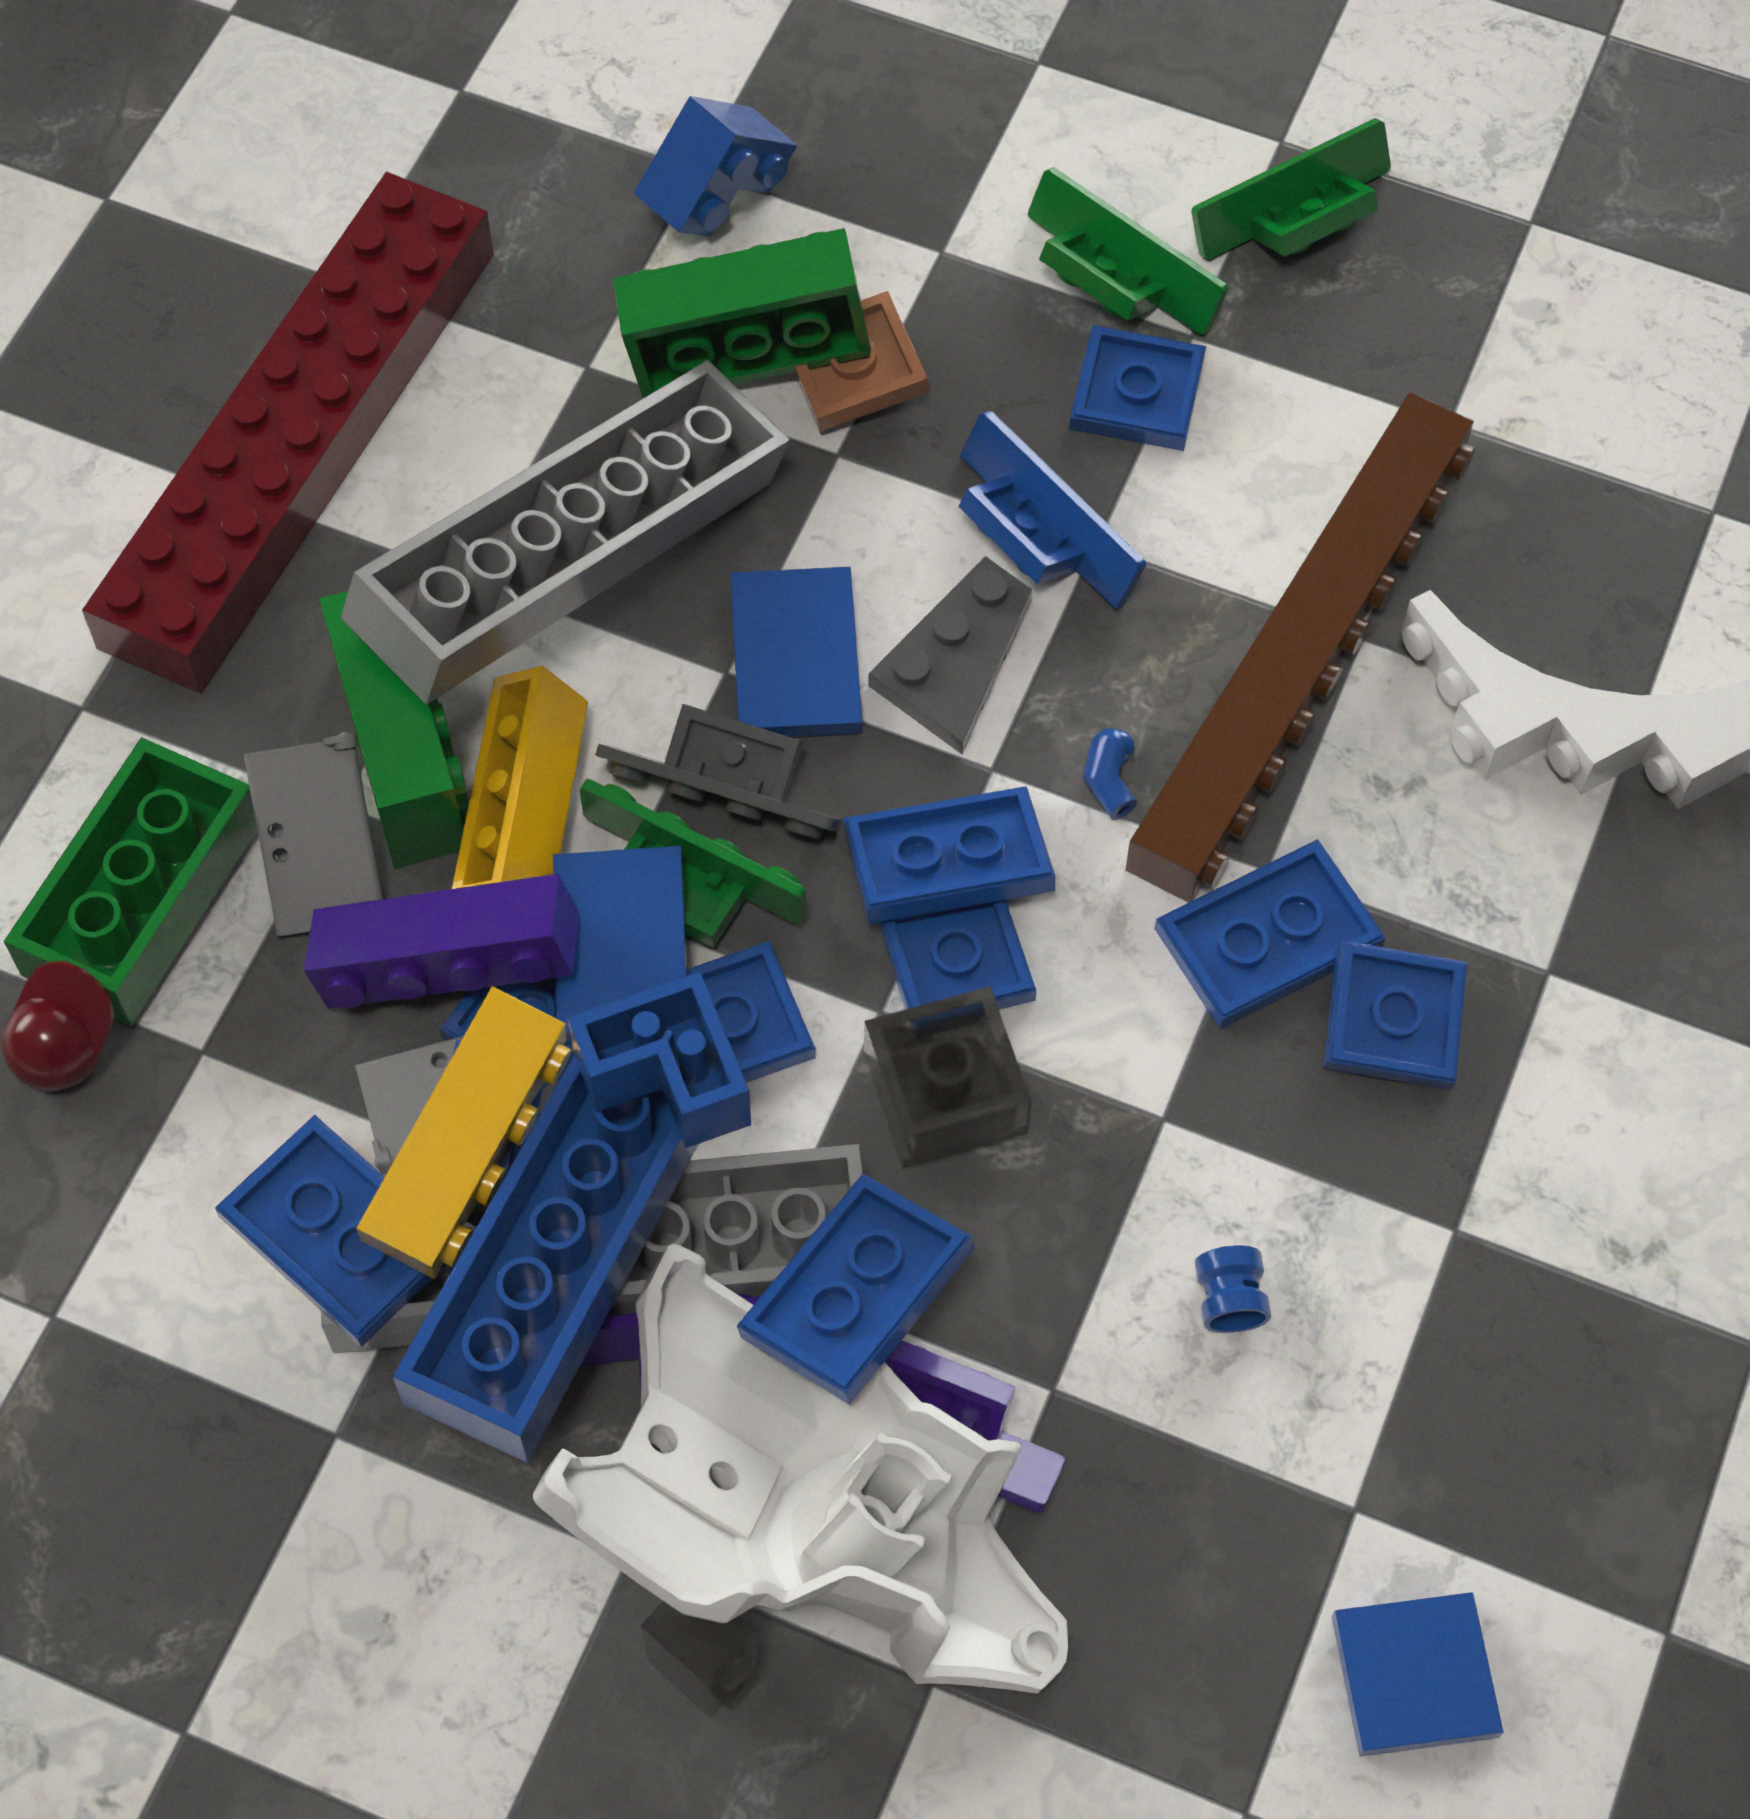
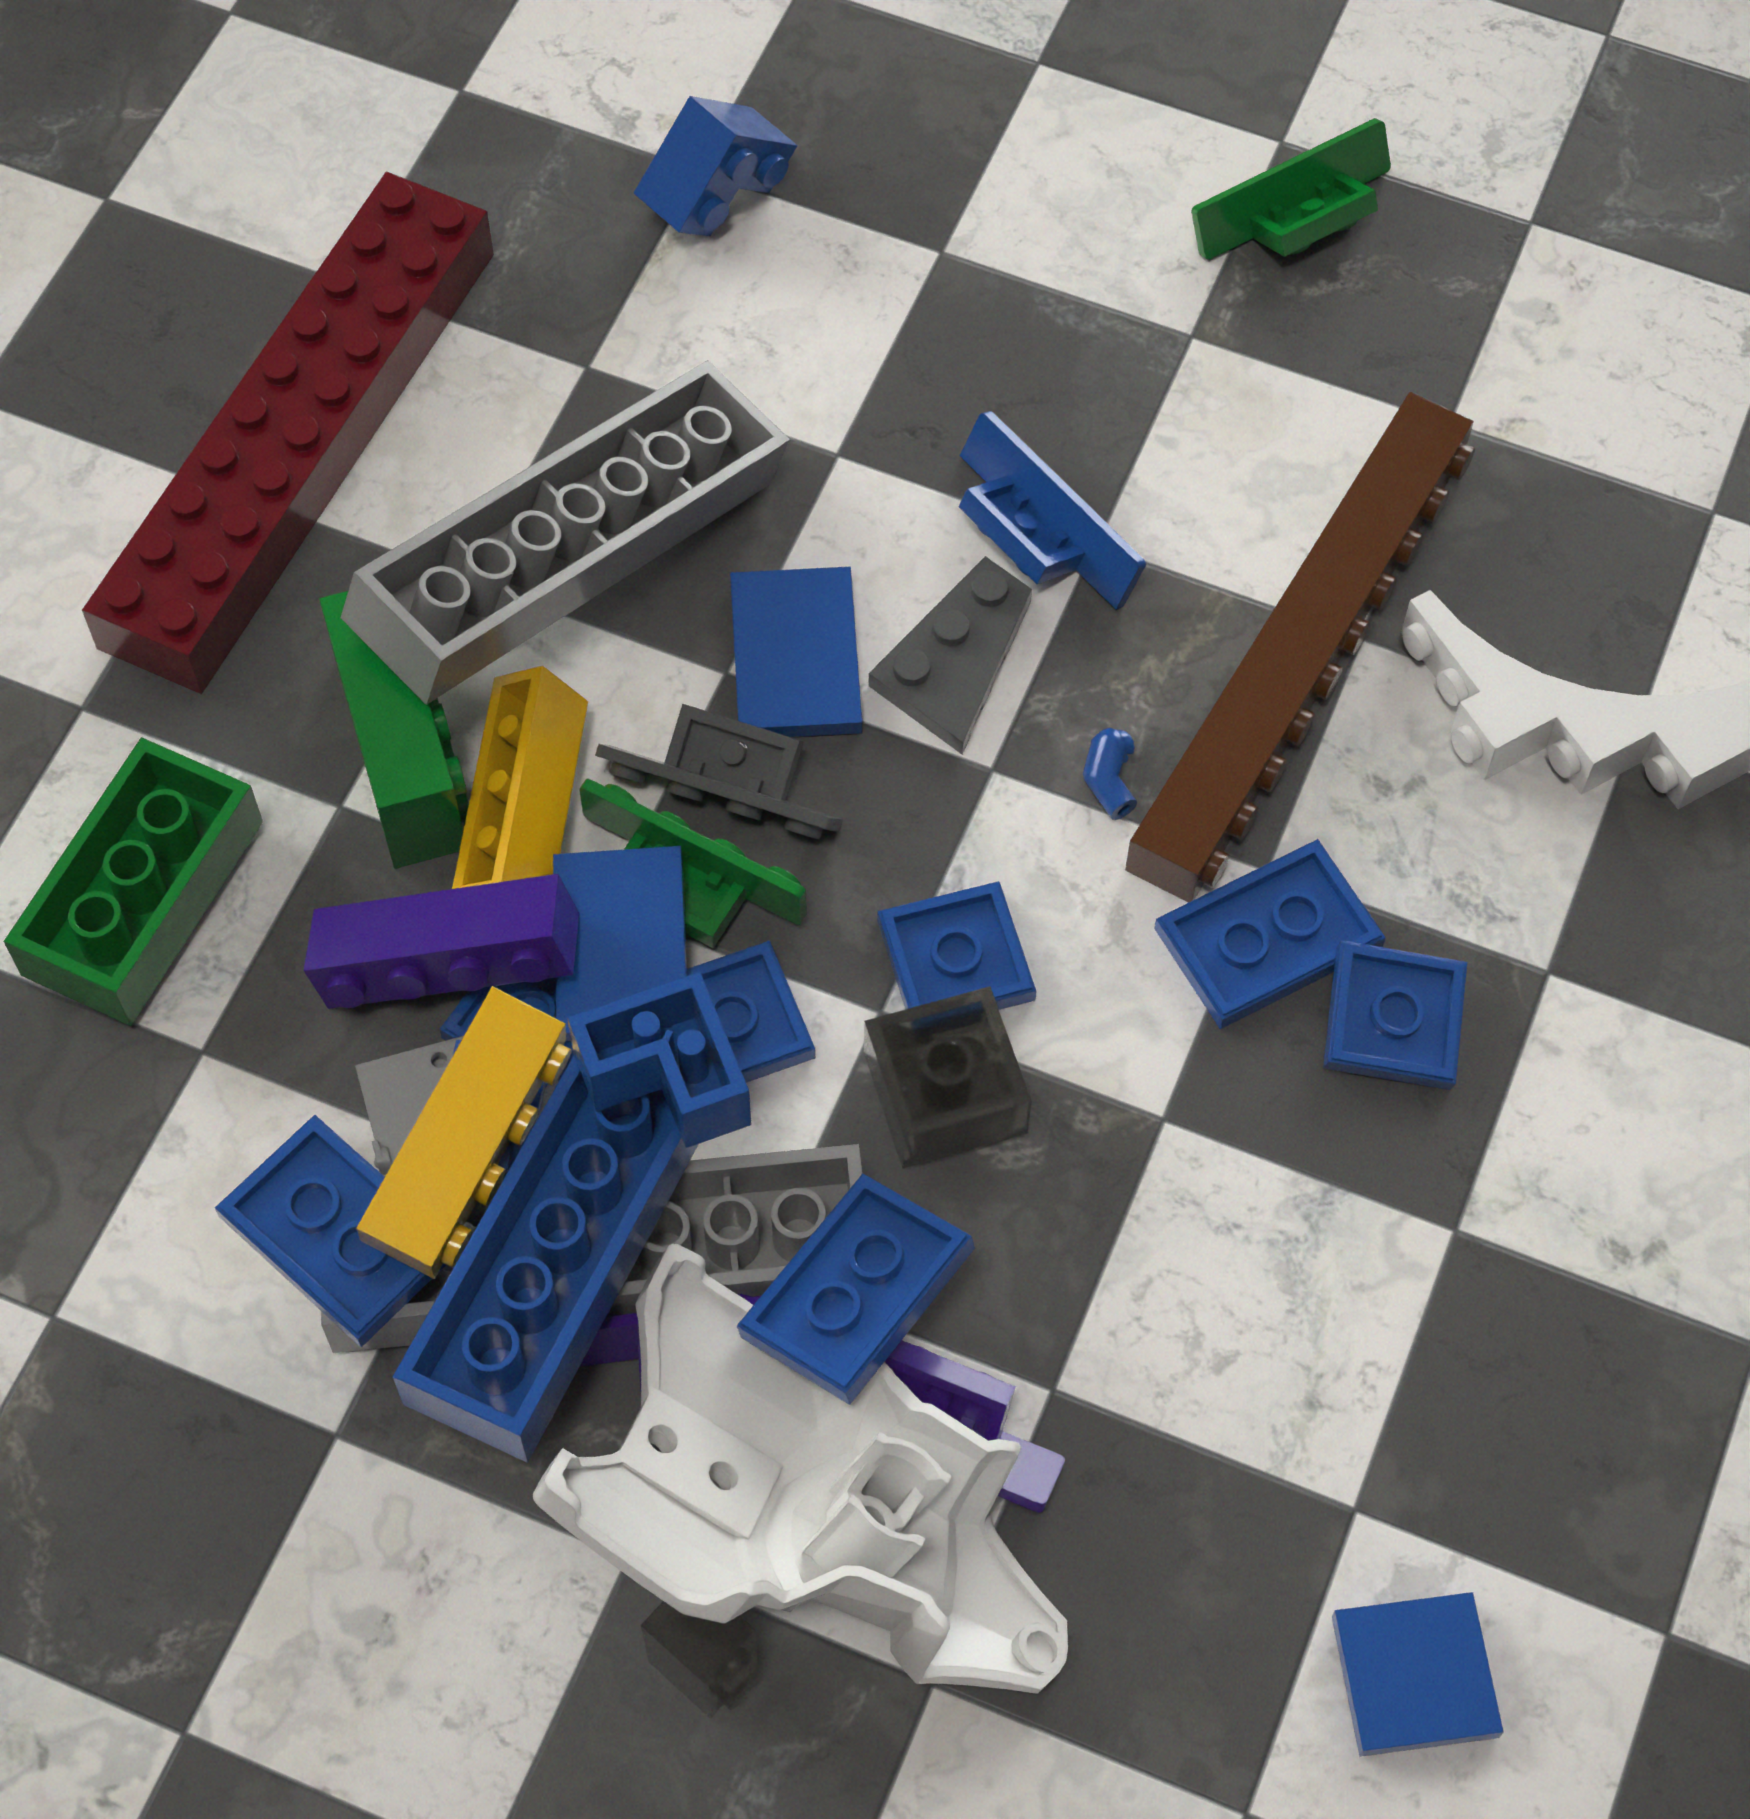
dark red cap [1,961,114,1092] -> none
light grey door [243,732,383,936] -> none
green brick [612,228,871,398] -> none
nougat plate [795,291,930,432] -> none
blue tile [843,786,1055,924] -> none
green bracket [1028,167,1228,335] -> none
blue tile [1069,325,1206,451] -> none
blue wheel [1195,1245,1271,1333] -> none

